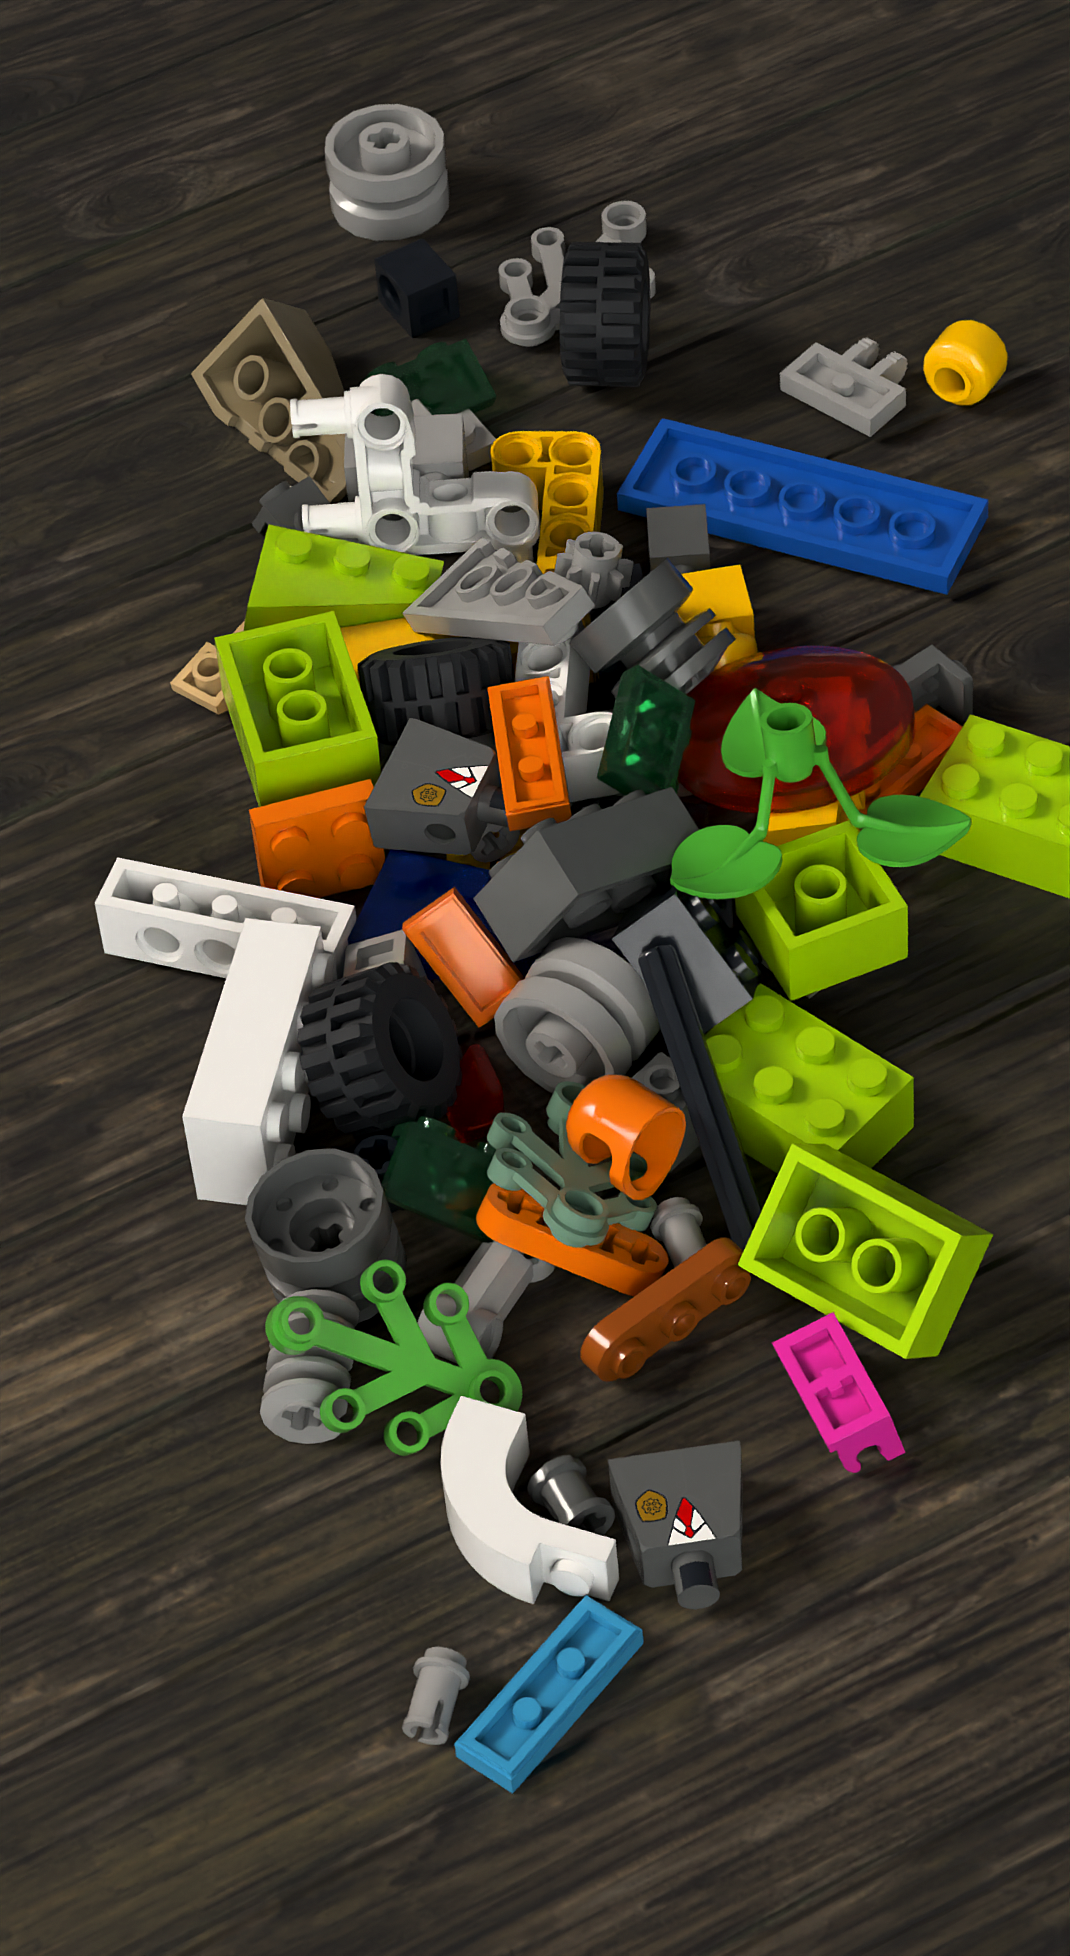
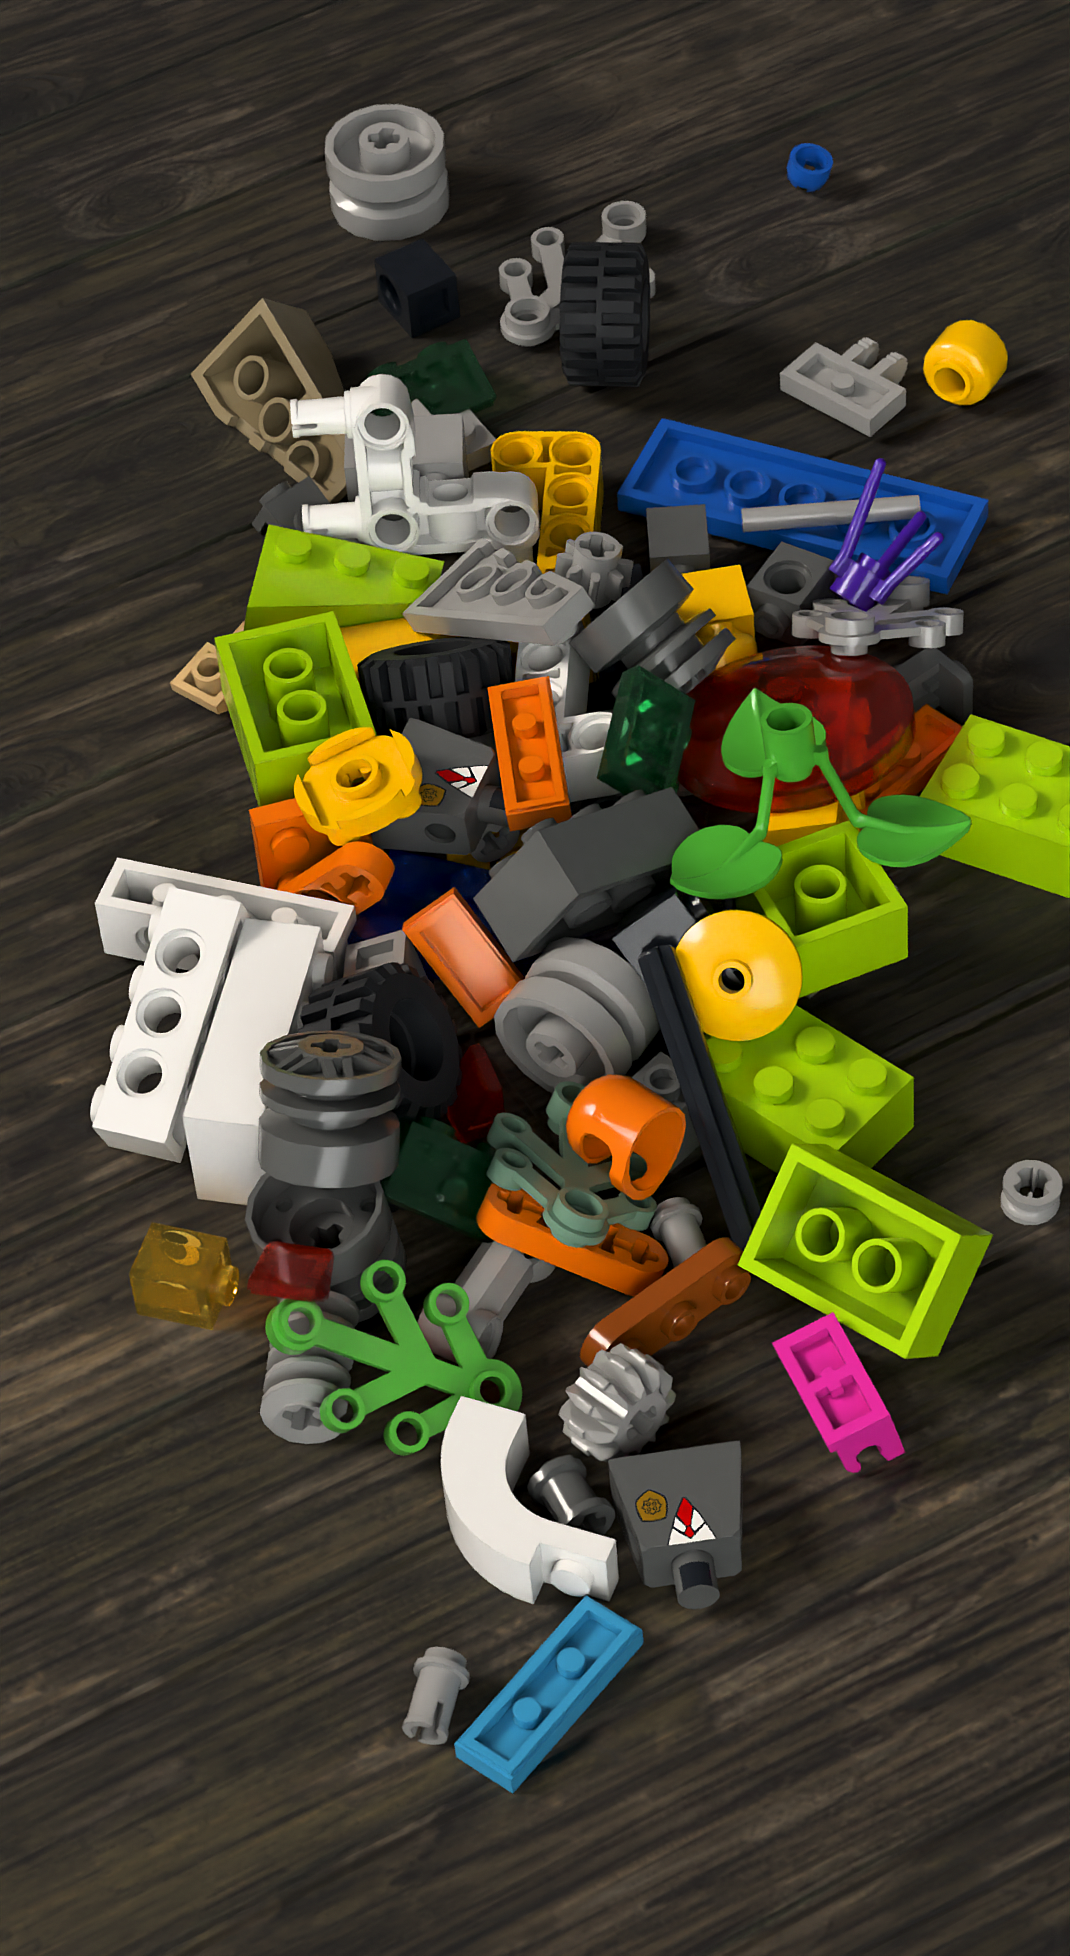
none -> white brick [90,887,252,1163]
none -> clear yellow brick [129,1222,239,1330]
none -> clear red slope [247,1241,334,1302]
none -> dark grey wheel [258,1030,402,1188]
none -> orange beam [277,841,395,915]
none -> yellow plate [294,727,423,846]
none -> light grey gear [559,1343,676,1463]
none -> yellow dish [676,910,803,1041]
none -> light grey bar [741,495,921,532]
none -> dark grey brick [747,541,835,648]
none -> blue hinge [787,143,833,192]
none -> light grey plant [792,576,964,656]
none -> dark purple plant [828,458,944,612]
none -> light grey bush [1000,1160,1063,1225]

